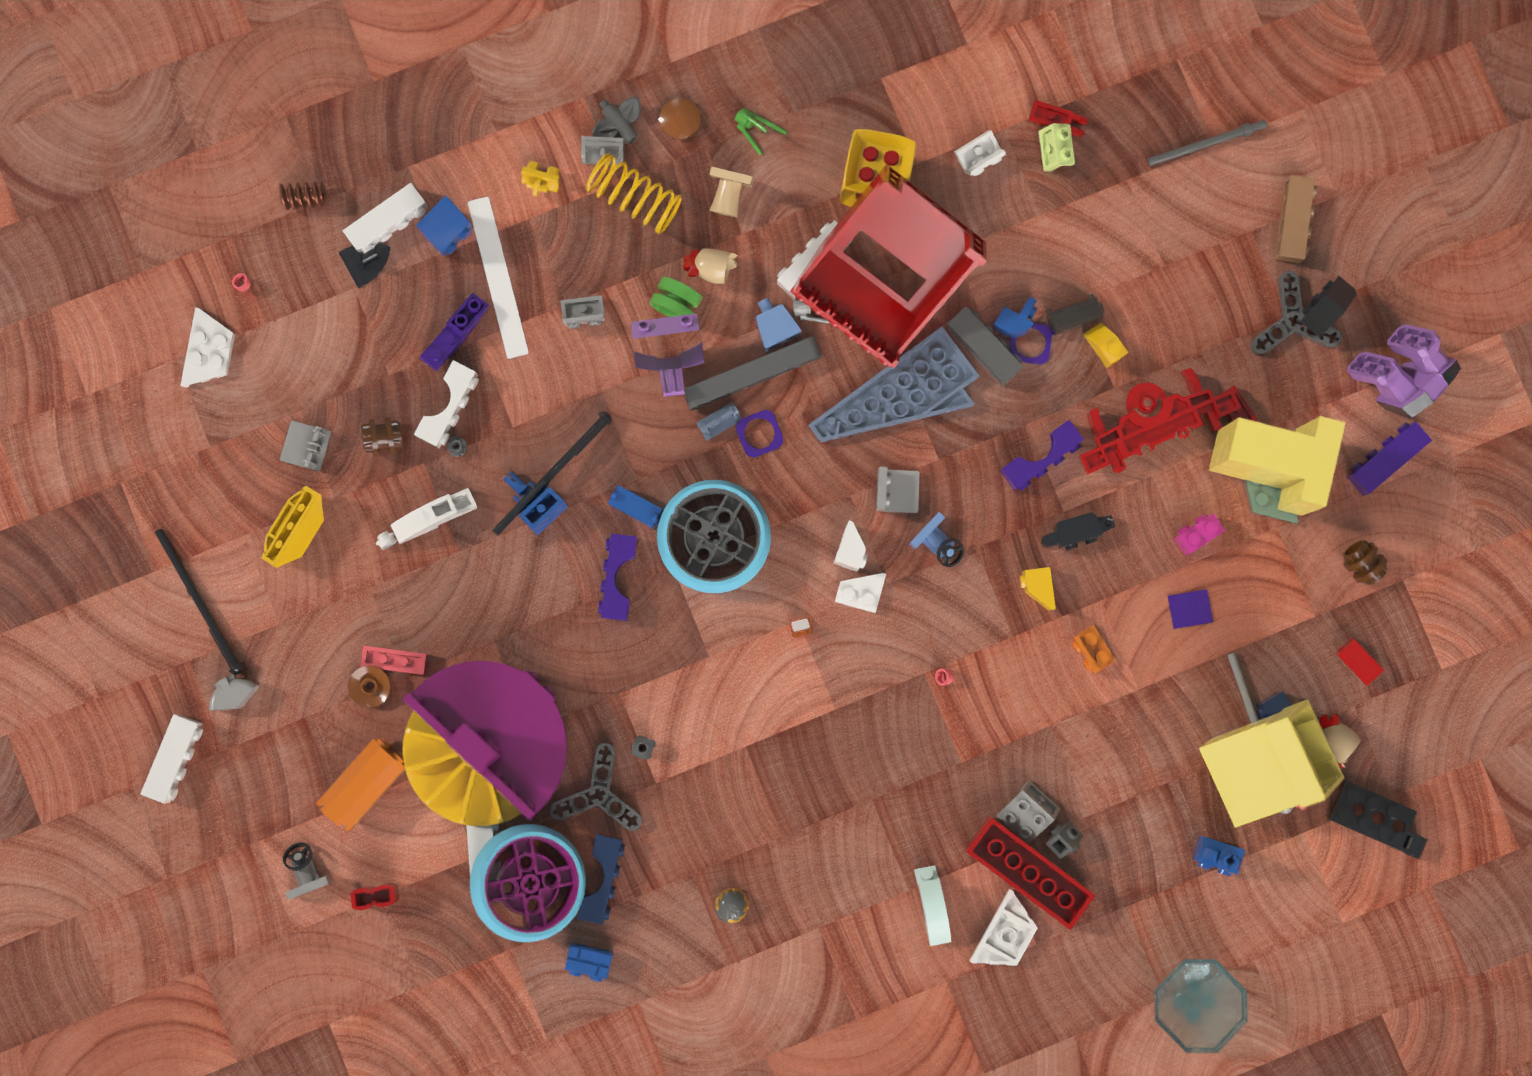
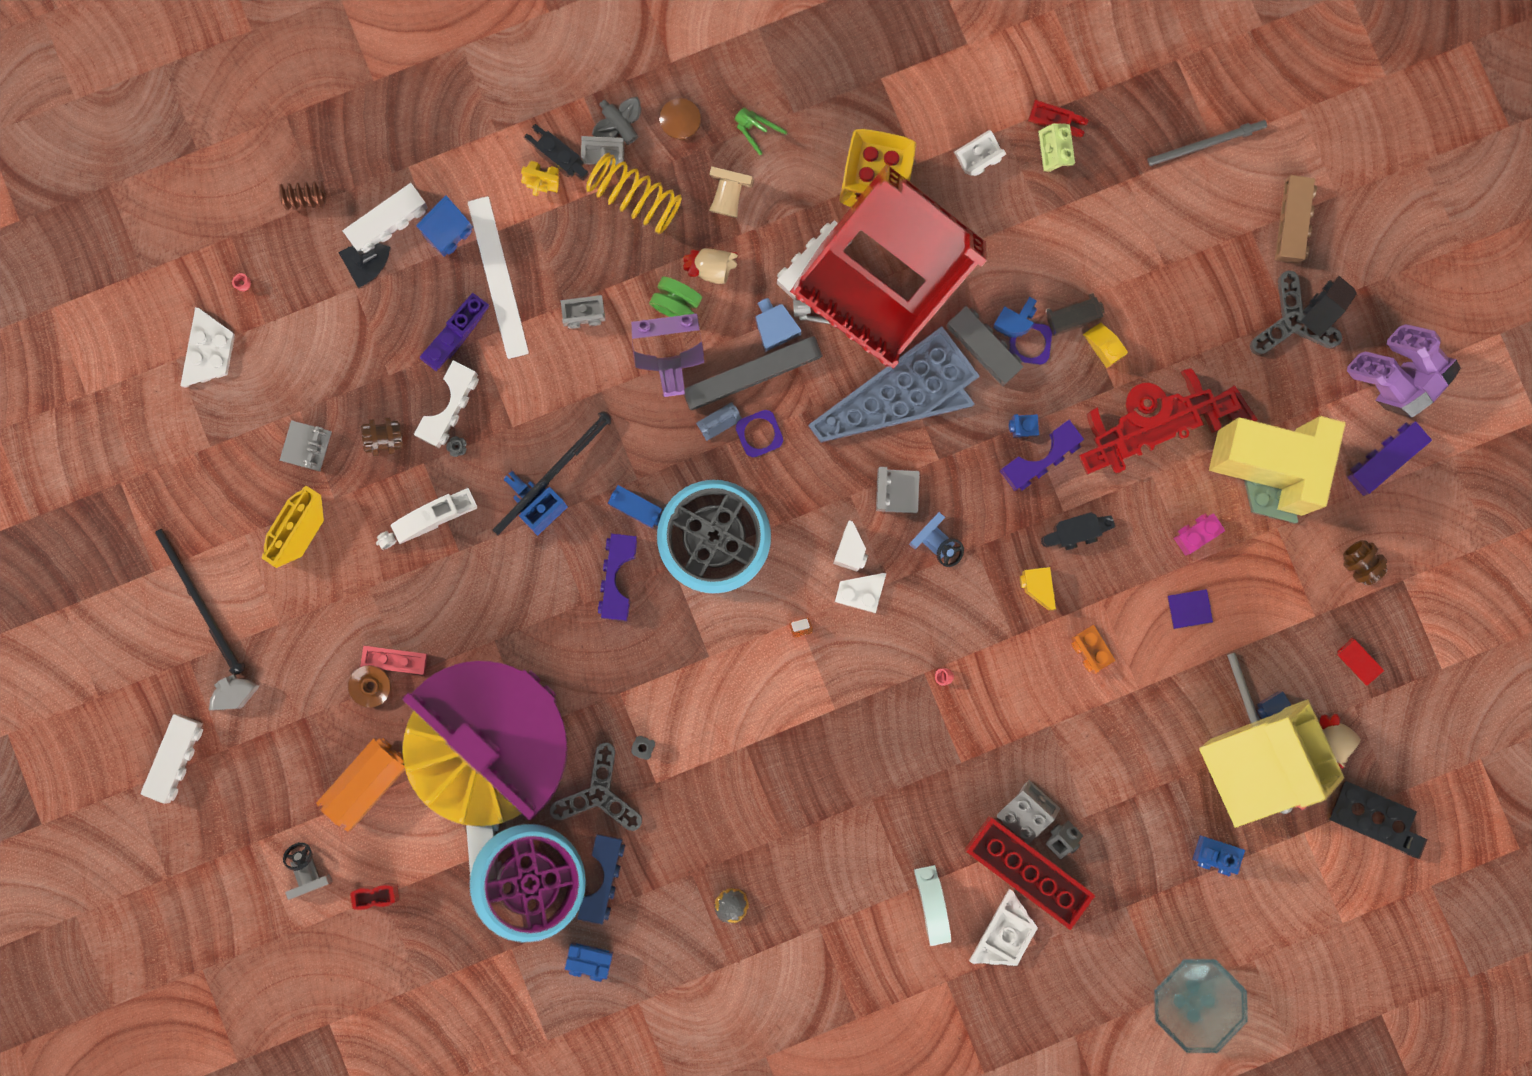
none -> black hinge [524,124,589,181]
none -> blue bracket [1009,414,1039,438]

